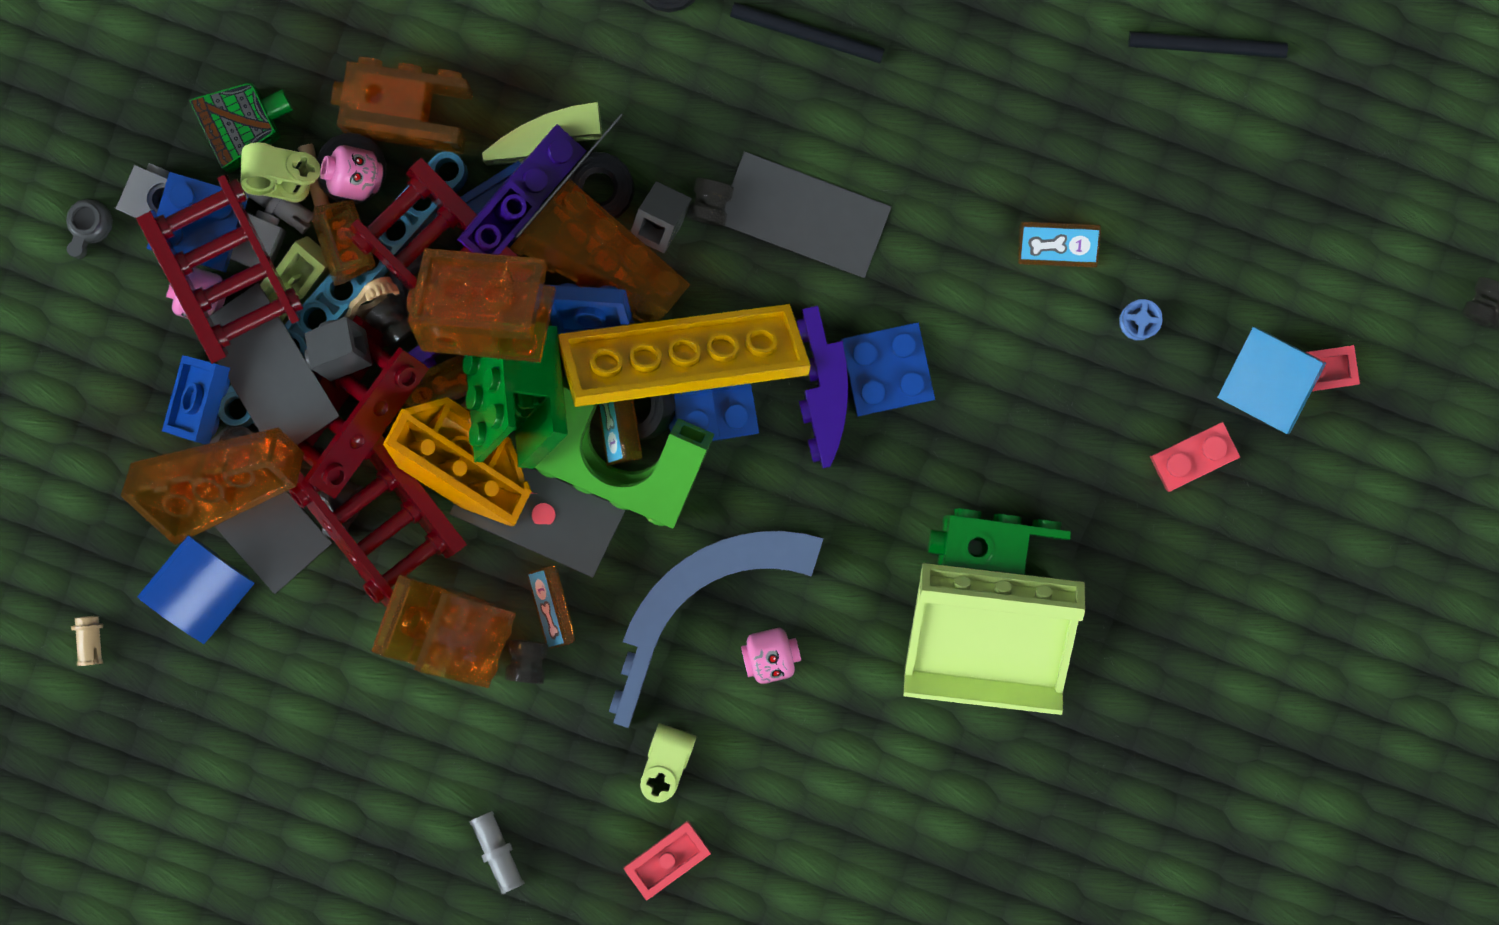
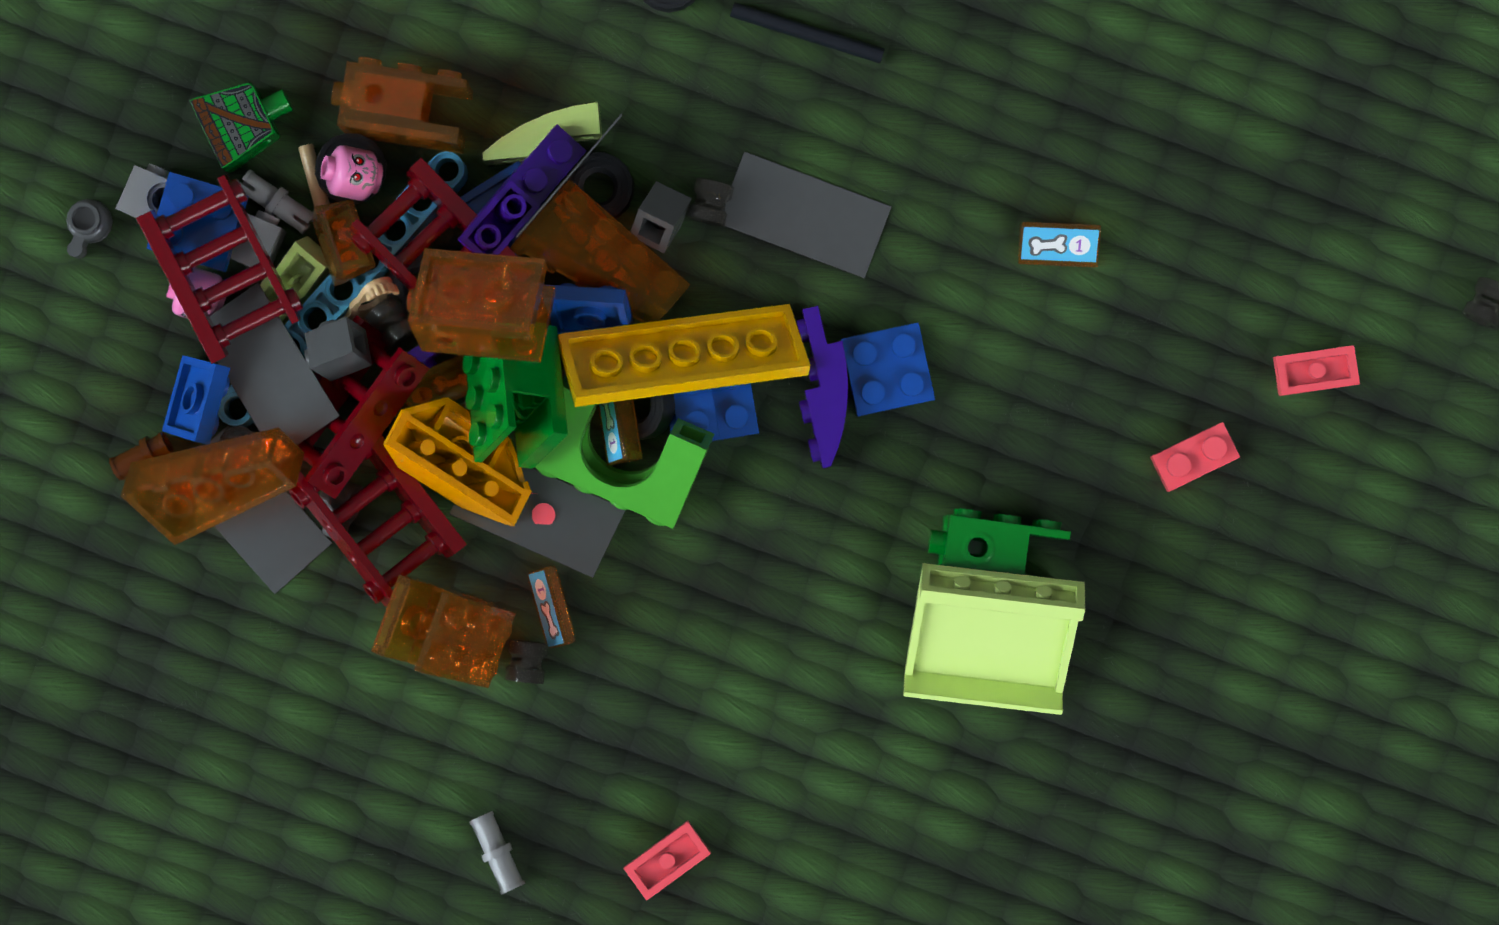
tan pin [71,616,103,666] -> none
blue slope [137,535,255,644] -> none
yellowish green piece [240,142,321,203] -> none
sand blue arch [609,531,823,728] -> none
yellowish green piece [640,723,697,803] -> none
bright pink head [741,628,801,684] -> none
medium blue wheel [1119,299,1163,341] -> none
black bar [1128,31,1288,58] -> none
dark azure tile [1217,327,1326,434] -> none
none -> reddish brown pin [109,432,174,481]

